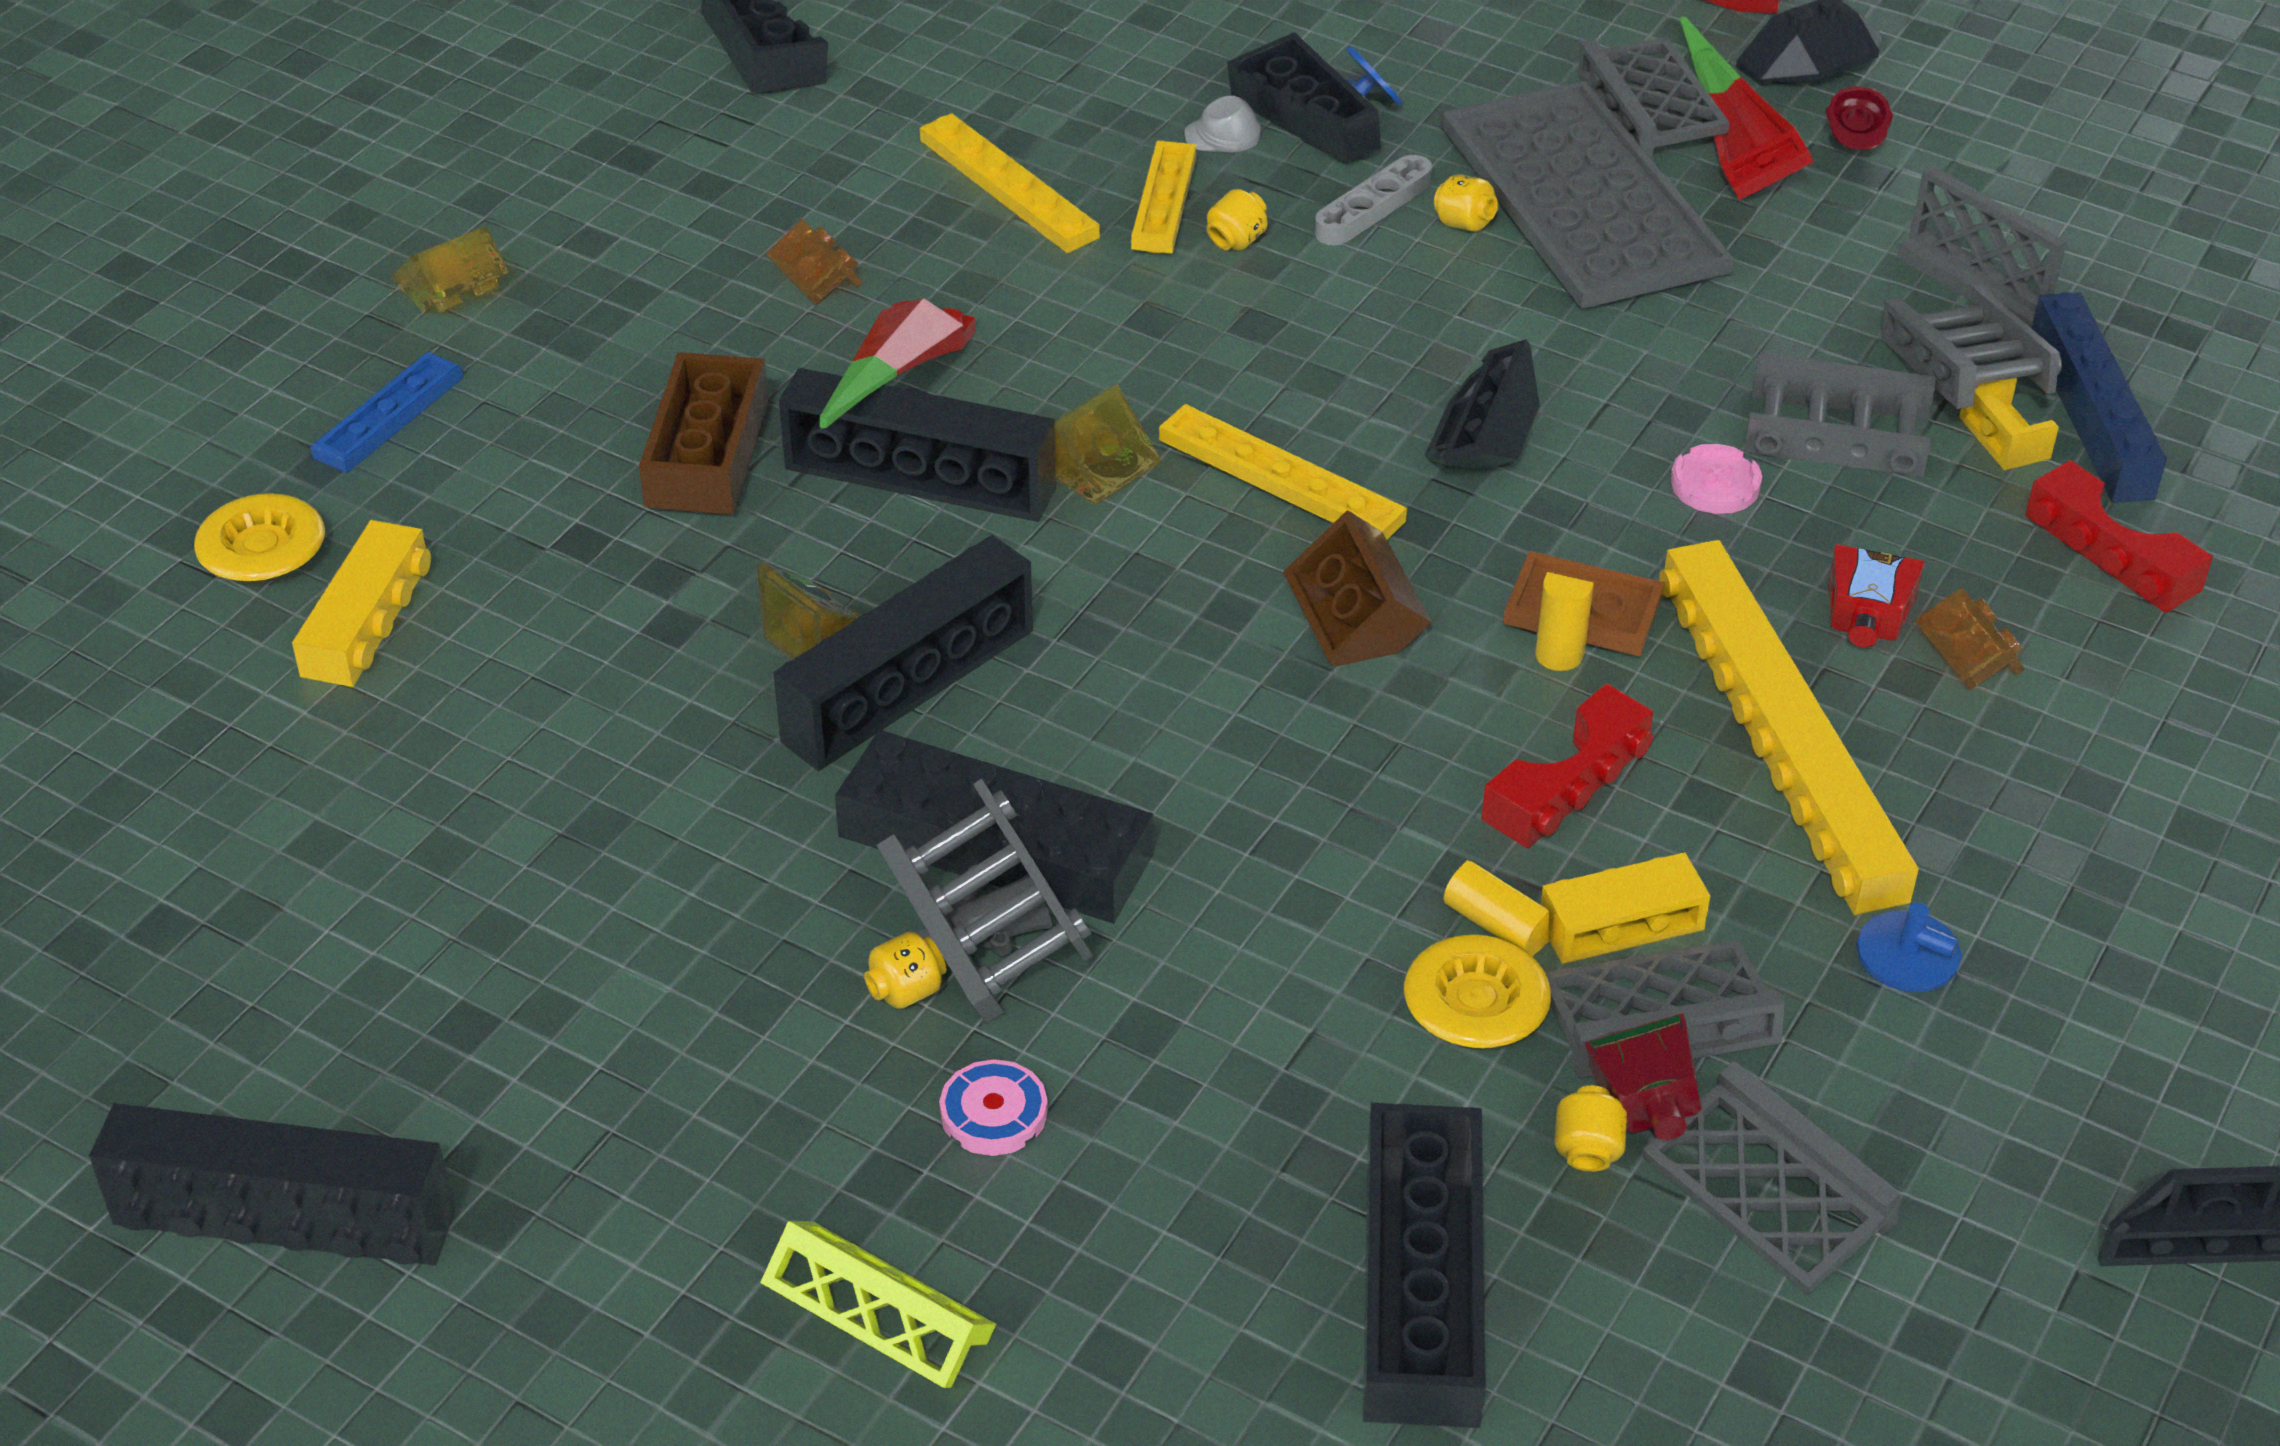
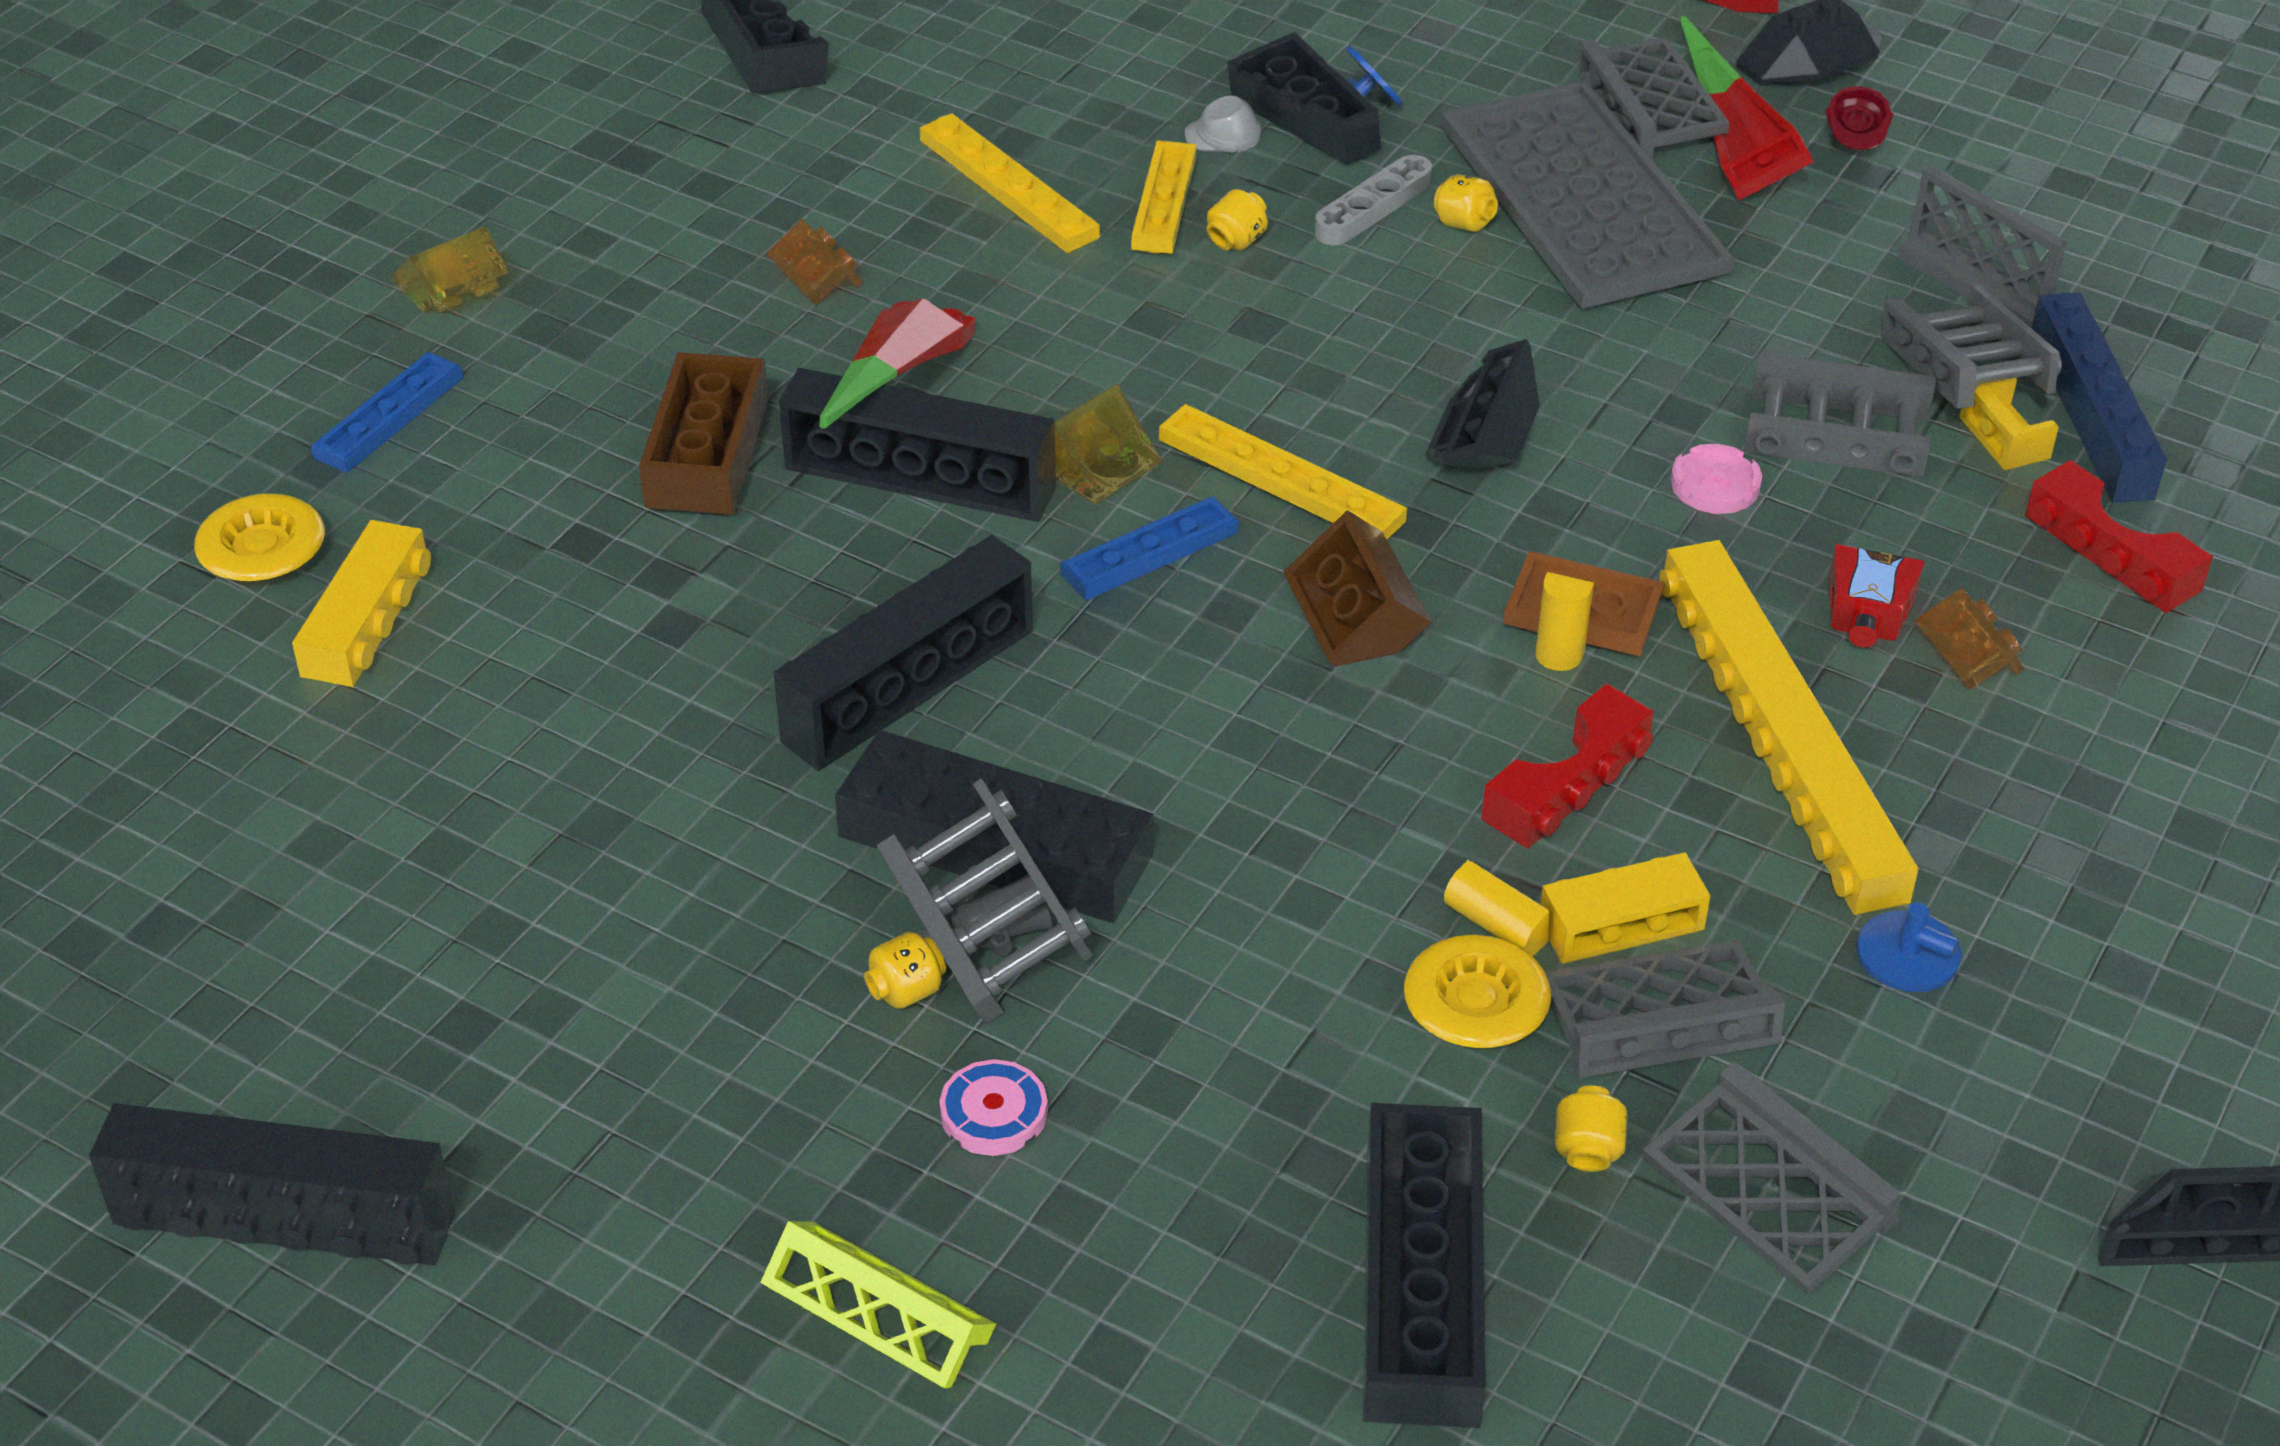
clear yellow slope [757,563,861,659] -> none
dark red torso [1585,1013,1702,1140] -> none
none -> blue tile [1060,496,1239,601]

